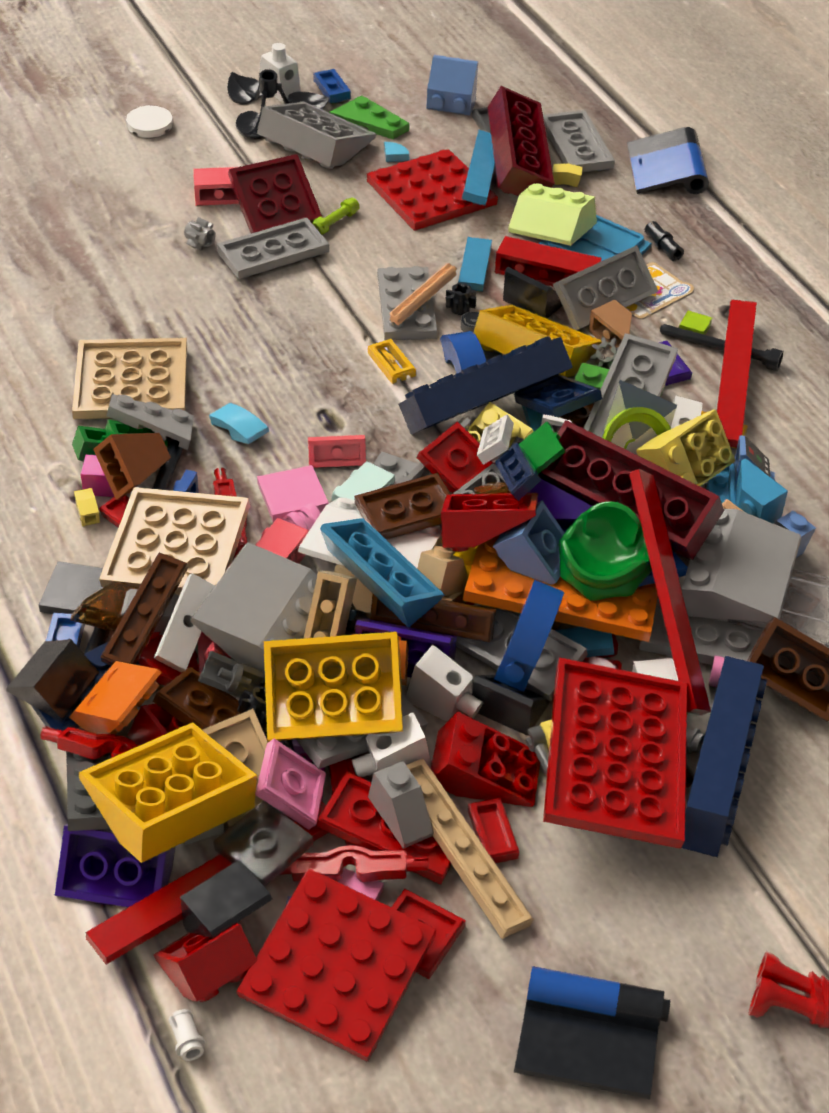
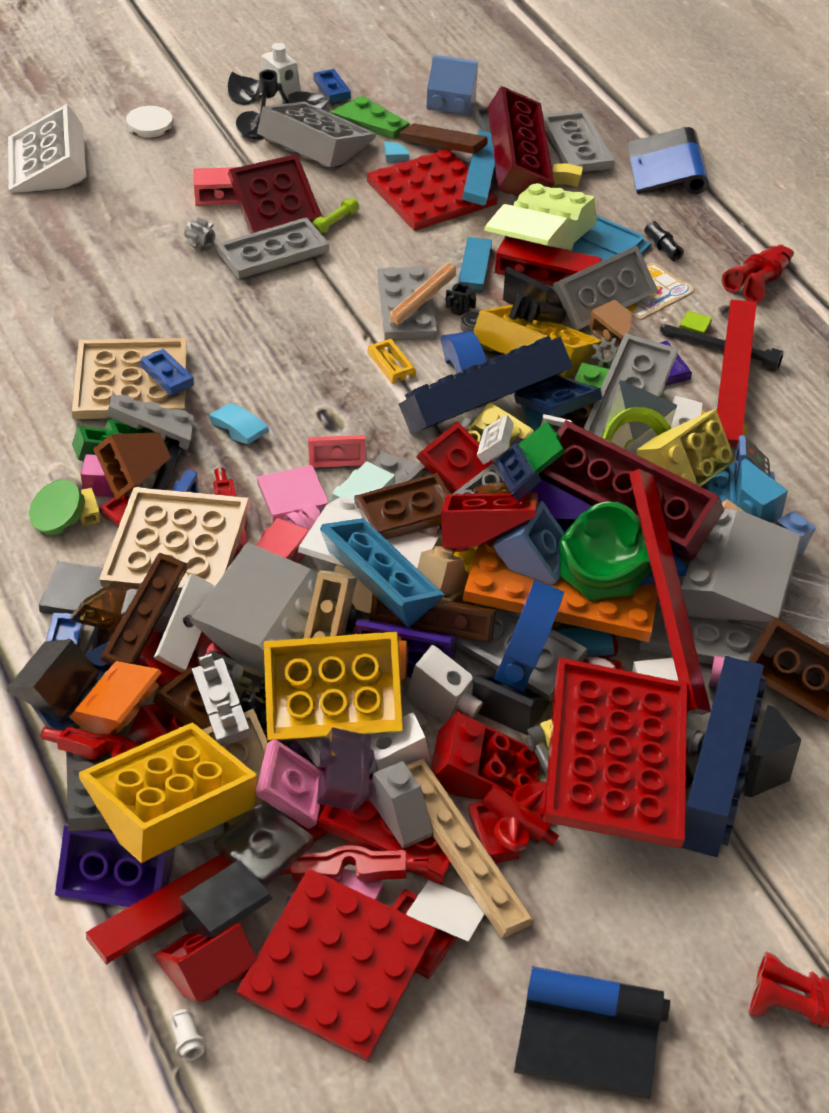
none -> white slope [8,104,86,193]
none -> bright green tile [29,479,85,536]
none -> blue plate [140,348,194,396]
none -> plate [192,654,252,746]
none -> brick [317,727,374,811]
none -> reddish brown tile [400,123,488,154]
none -> white sticker [406,880,485,941]
none -> red plant [481,782,559,851]
none -> yellowish green slope [484,201,579,251]
none -> black piece [509,293,566,324]
none -> red piece [721,244,794,303]
none -> black slope [744,705,801,797]

